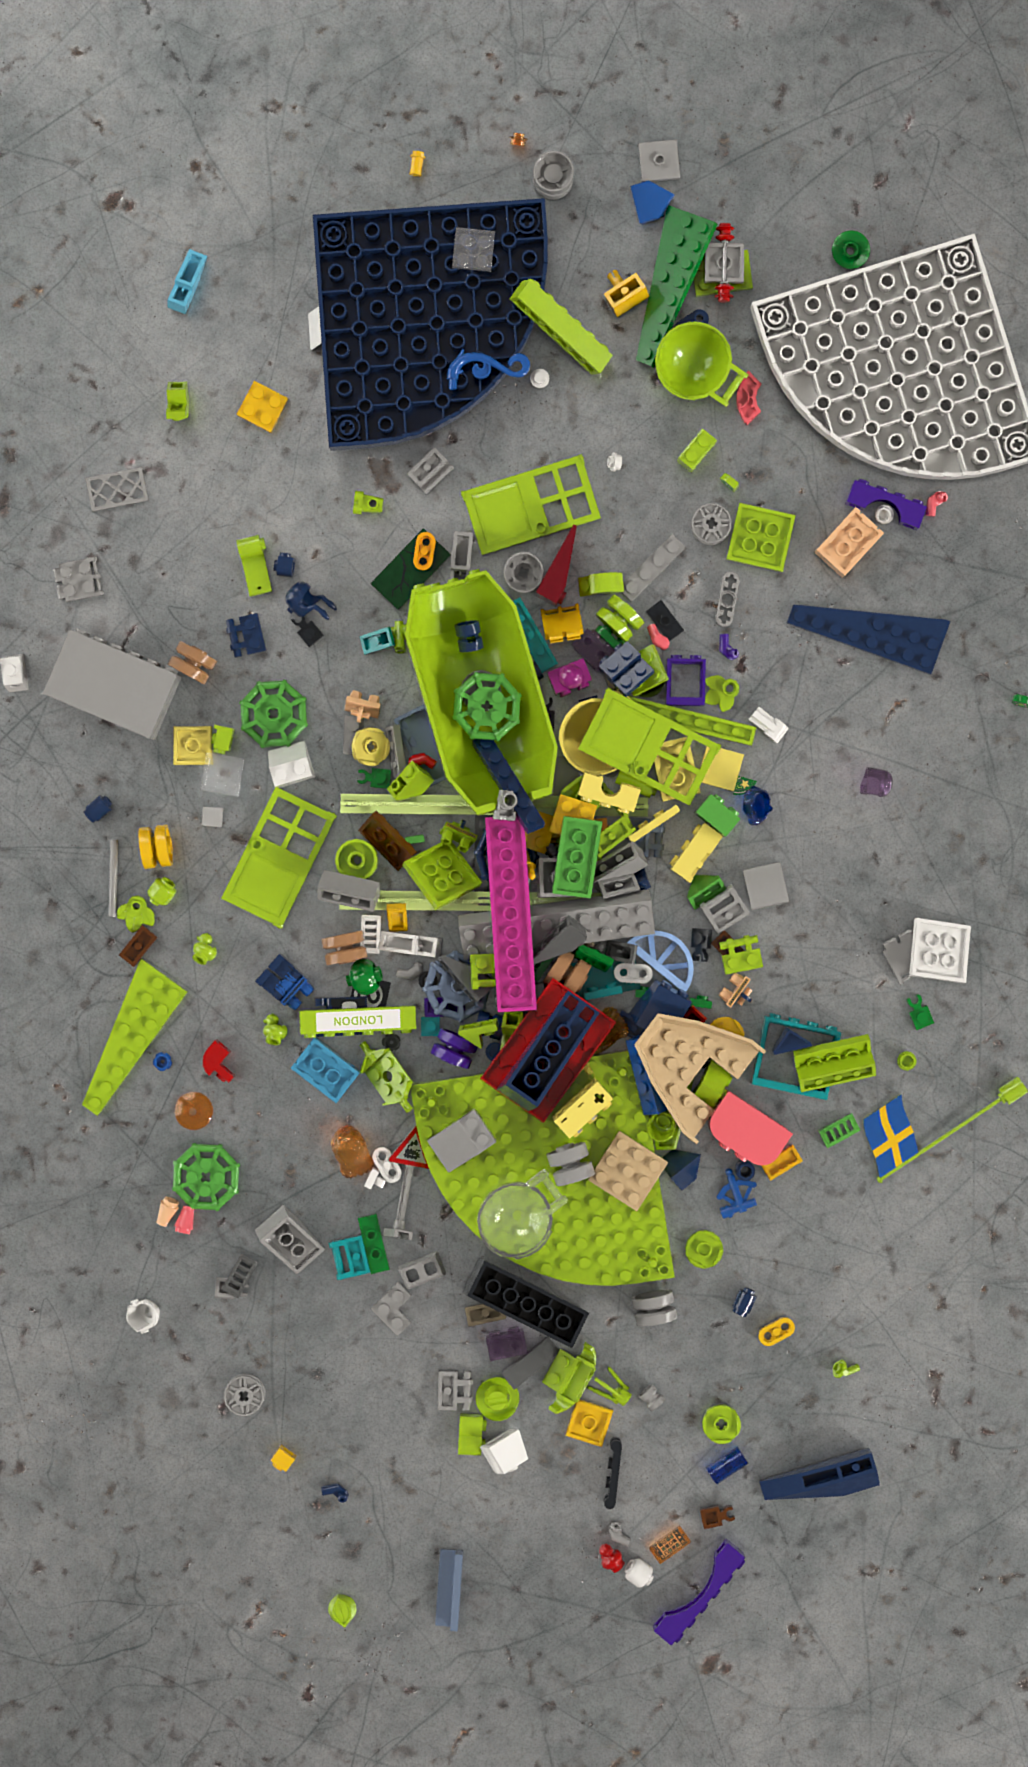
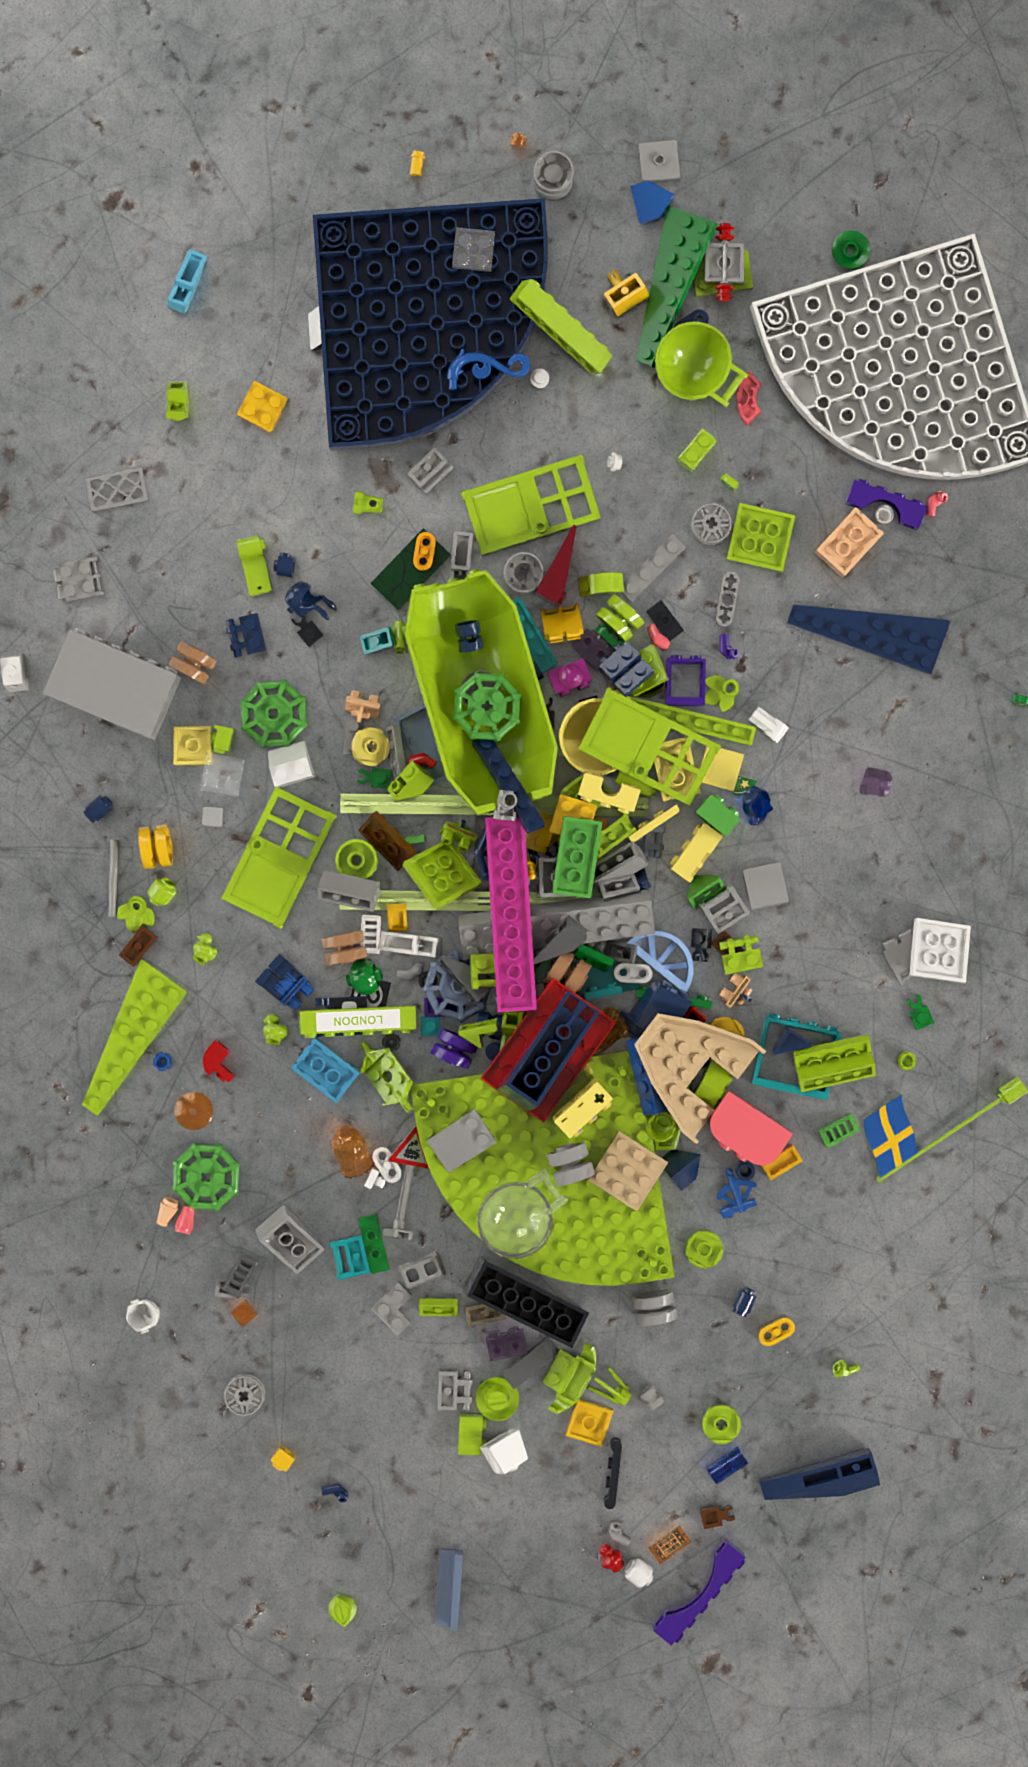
none -> clear orange plate [230,1299,258,1327]
none -> lime plate [419,1298,458,1317]

